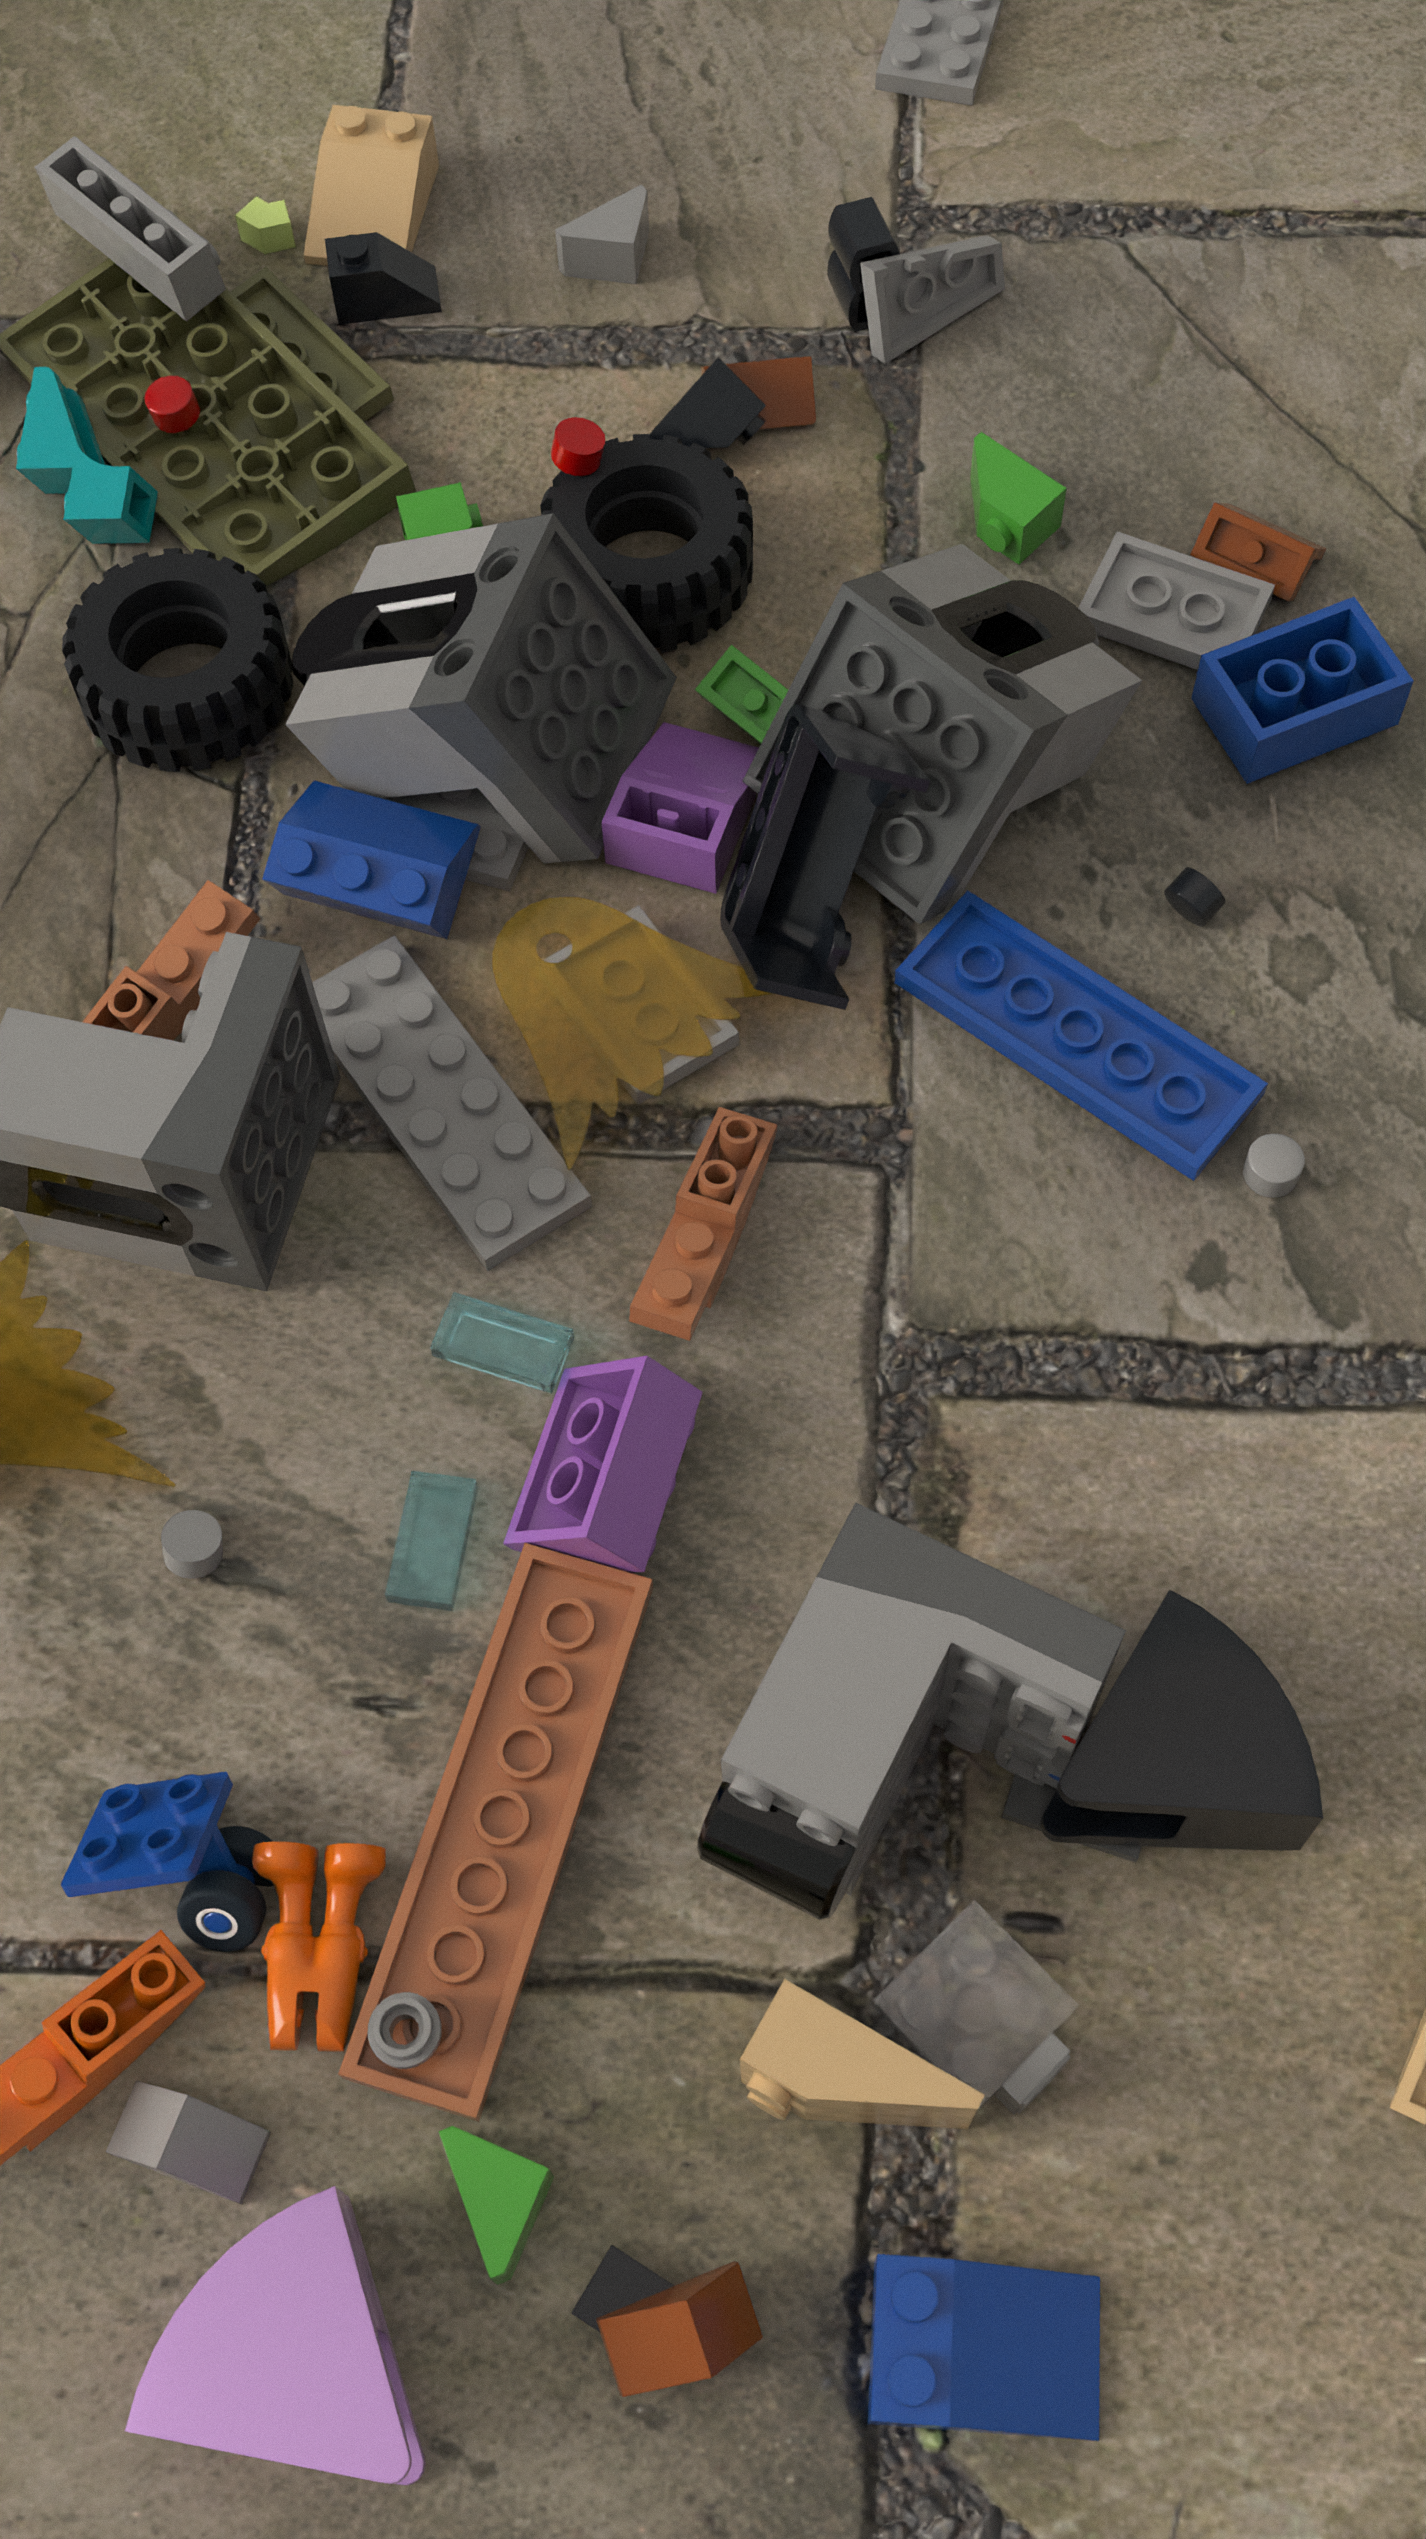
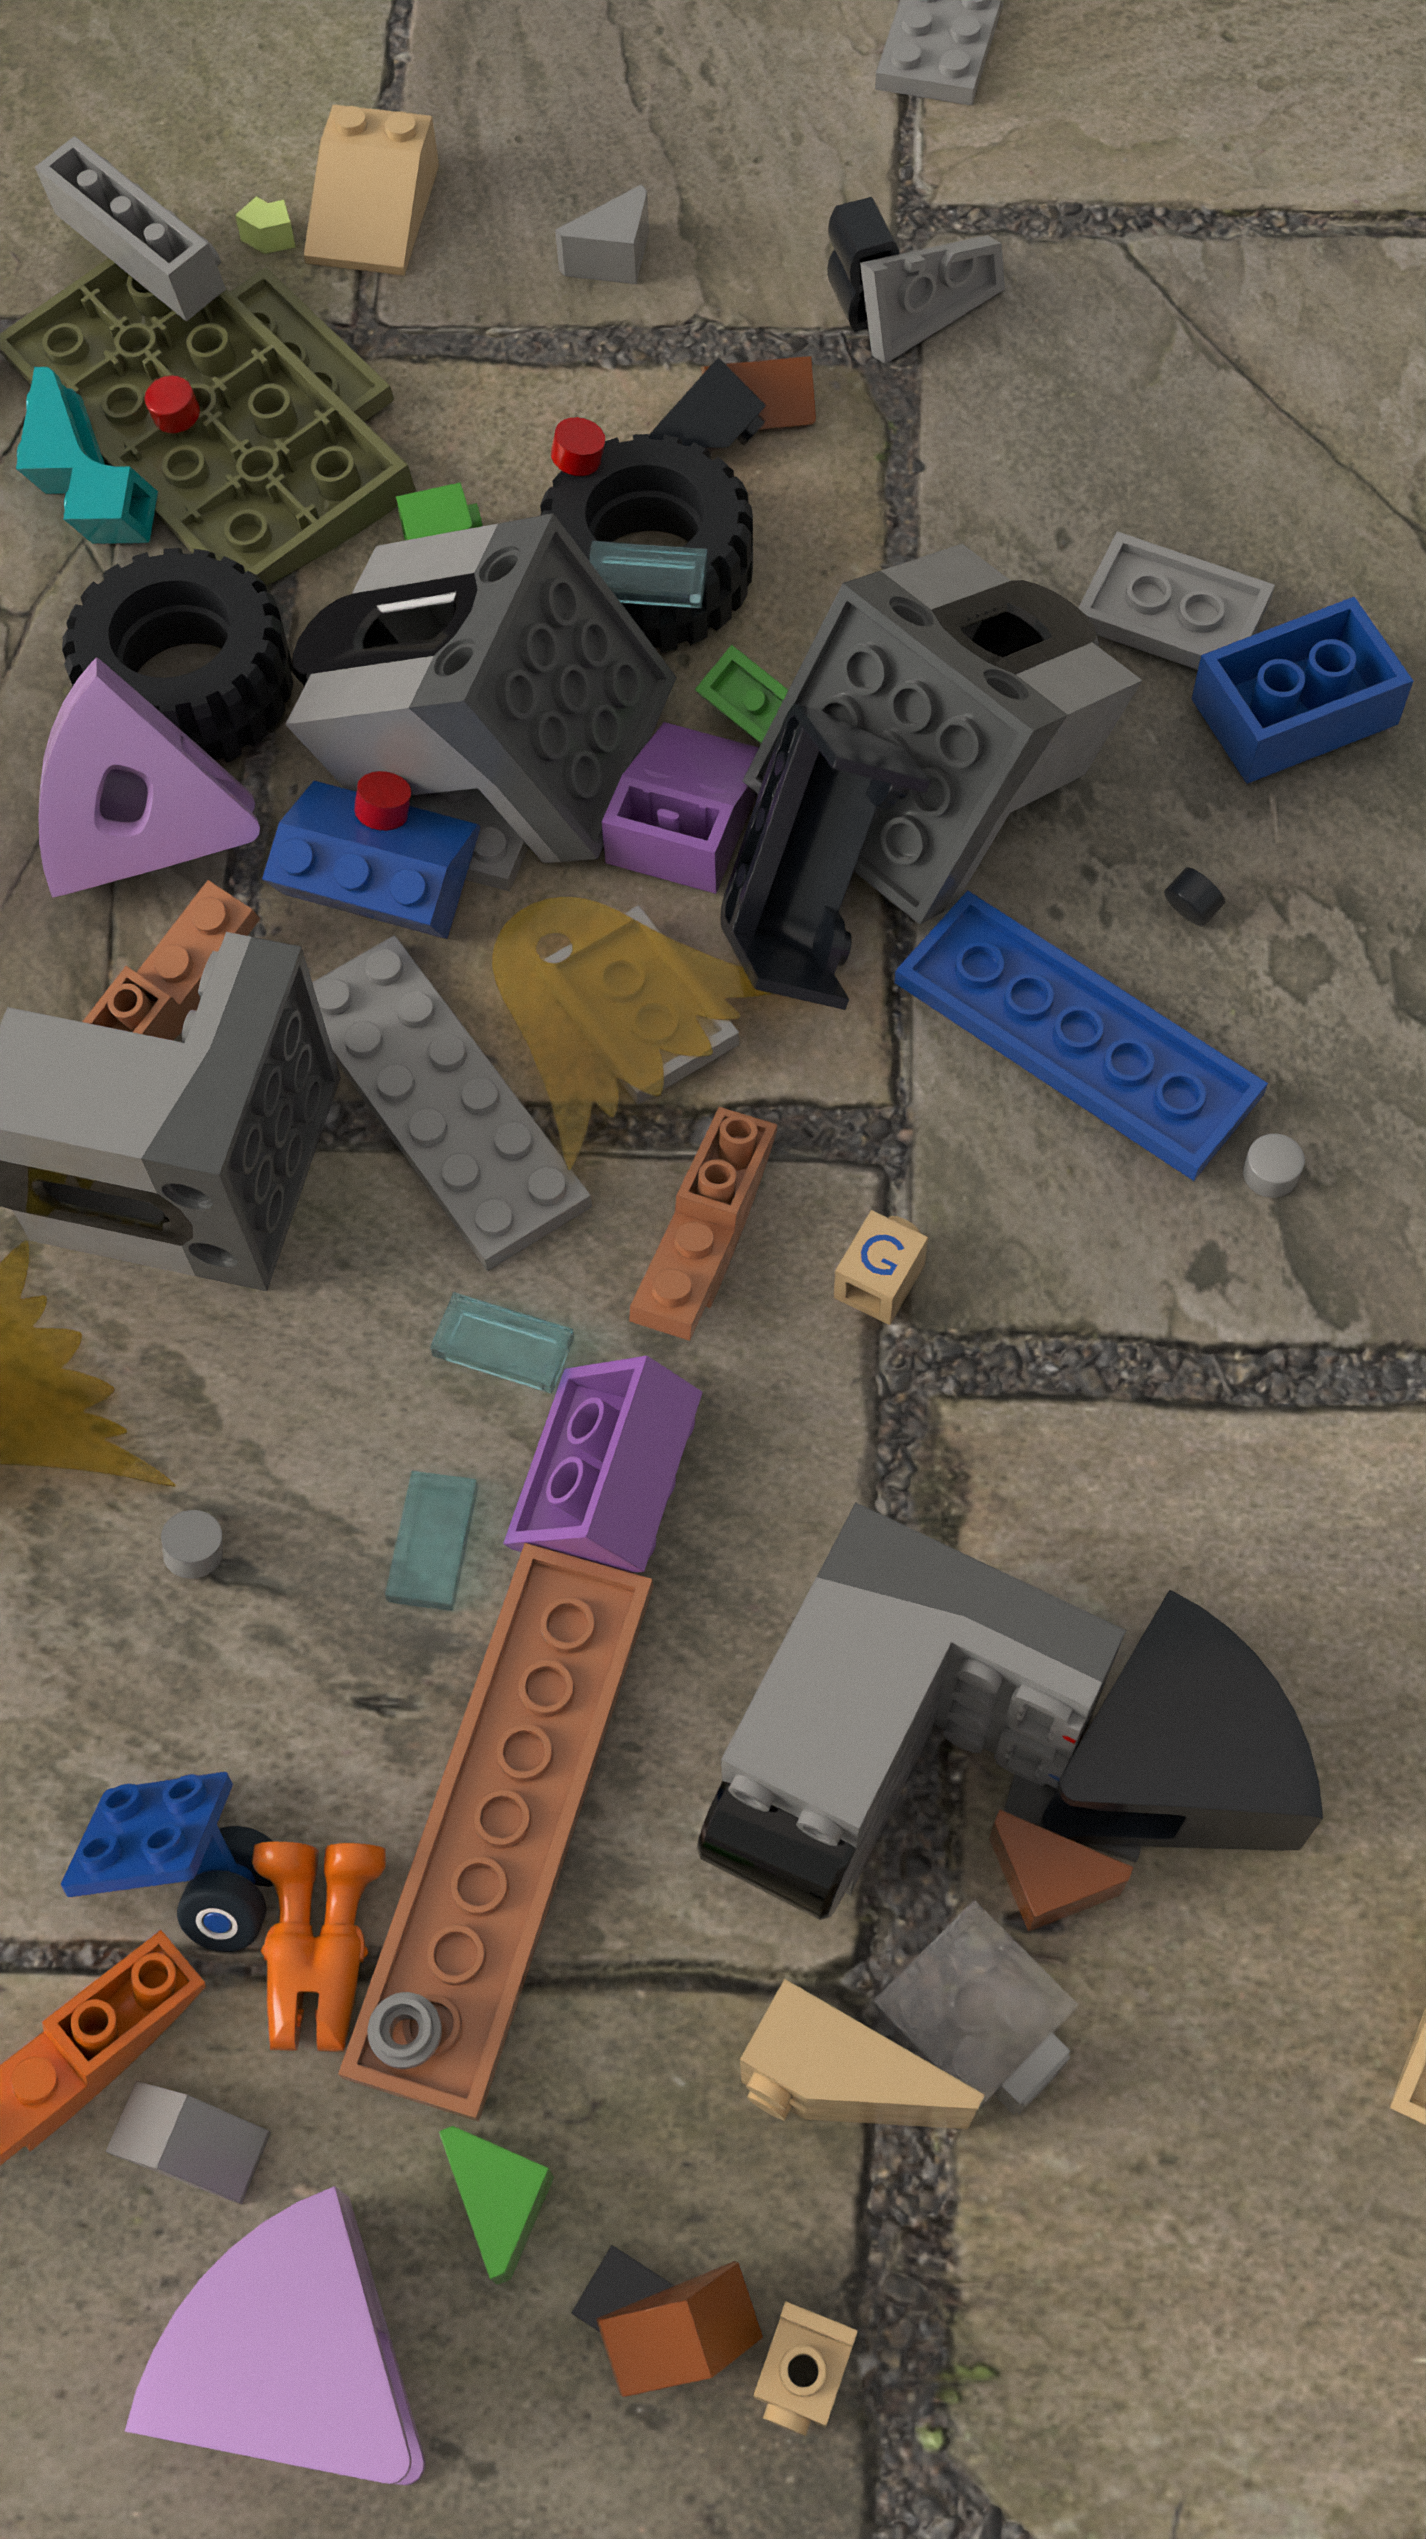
black slope [325,232,442,325] -> none
blue slope [868,2254,1100,2441] -> none
bright green slope [970,432,1067,564] -> none
dark orange panel [1190,502,1326,602] -> none
none -> lavender piece [39,657,260,898]
none -> red piece [354,771,411,831]
none -> clear light blue tile [589,541,708,608]
none -> tan brick [753,2301,858,2436]
none -> tan brick [834,1210,928,1325]
none -> dark orange slope [989,1809,1133,1932]

